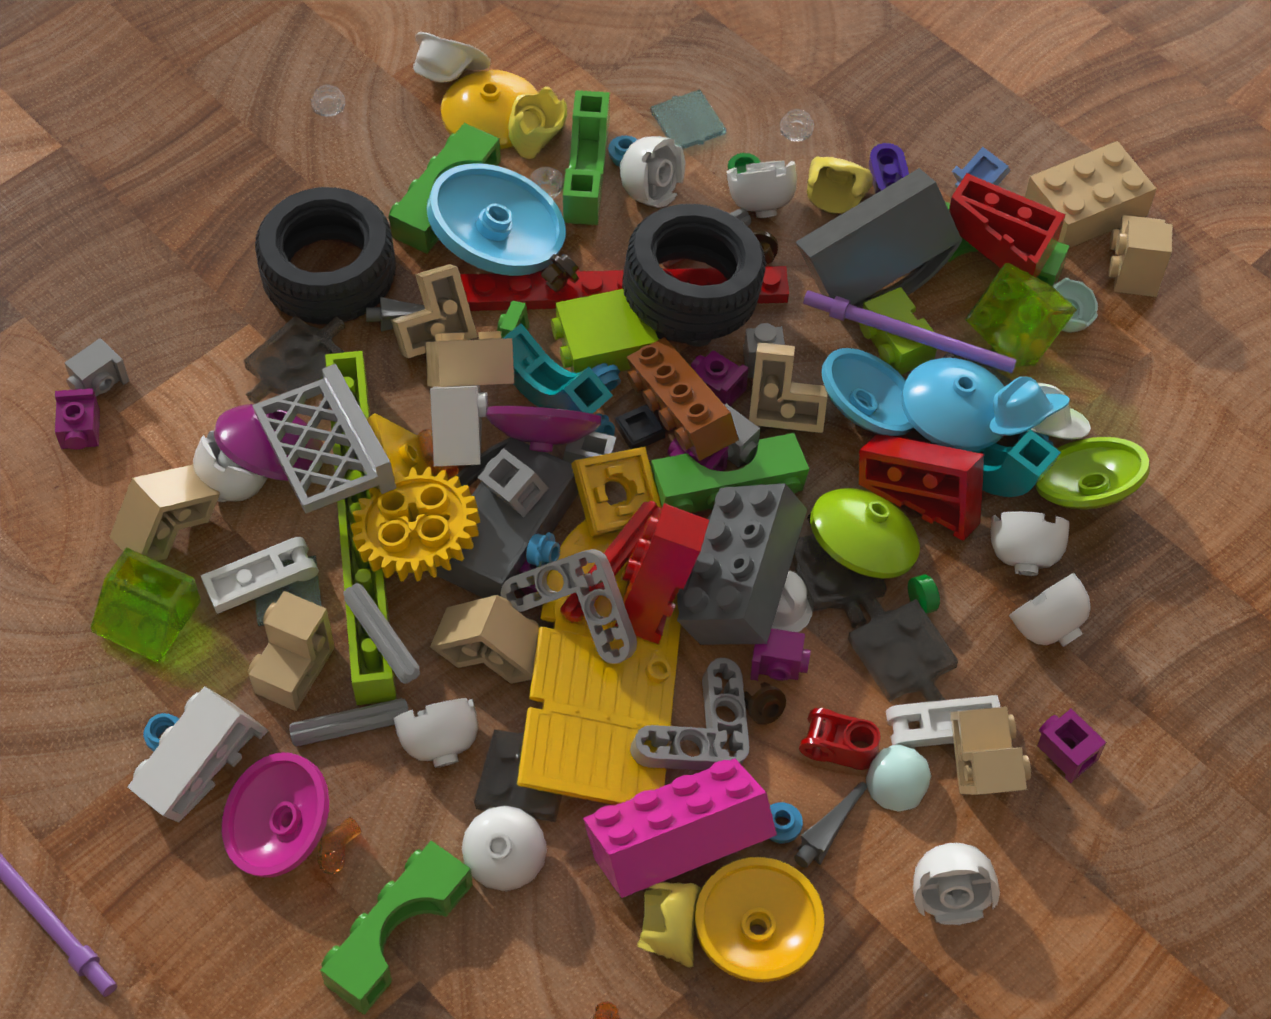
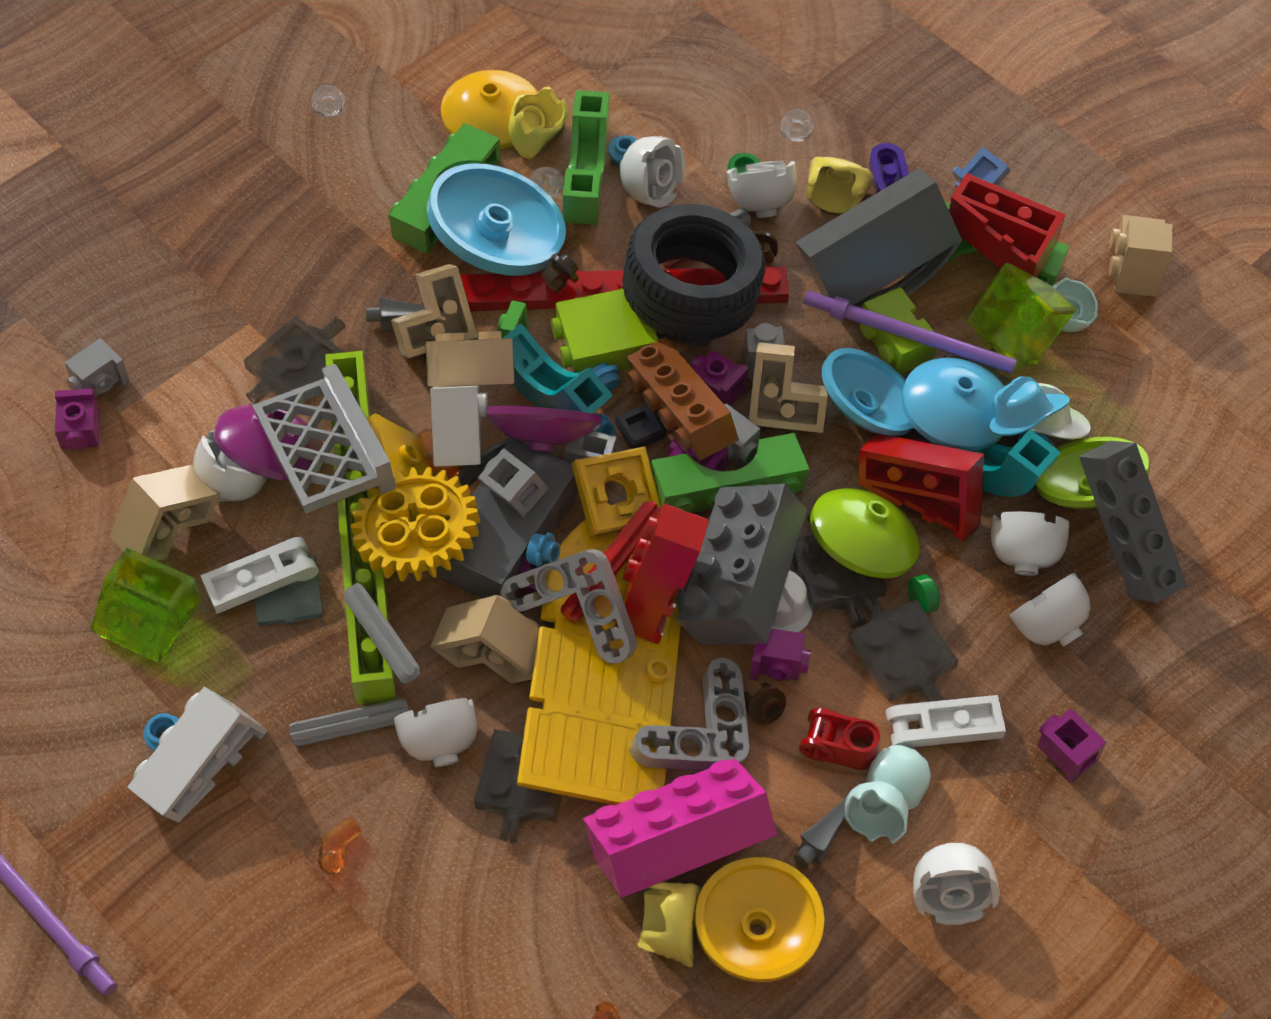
dark pink dish [222,752,329,878] -> none
tan brick [248,591,335,711] -> none
black tyre [255,187,396,324] -> none
bright green arch [320,840,473,1015] -> none
white piece [414,32,491,83] -> none
white cylinder [462,806,547,891] -> none
clear light blue piece [650,89,726,149] -> none
dark azure plate [769,802,803,843] -> none
tan brick [950,706,1031,795] -> none
tan brick [1025,141,1157,248] -> none
none -> light aqua hair [845,781,908,843]
none -> dark grey brick [1079,441,1187,603]

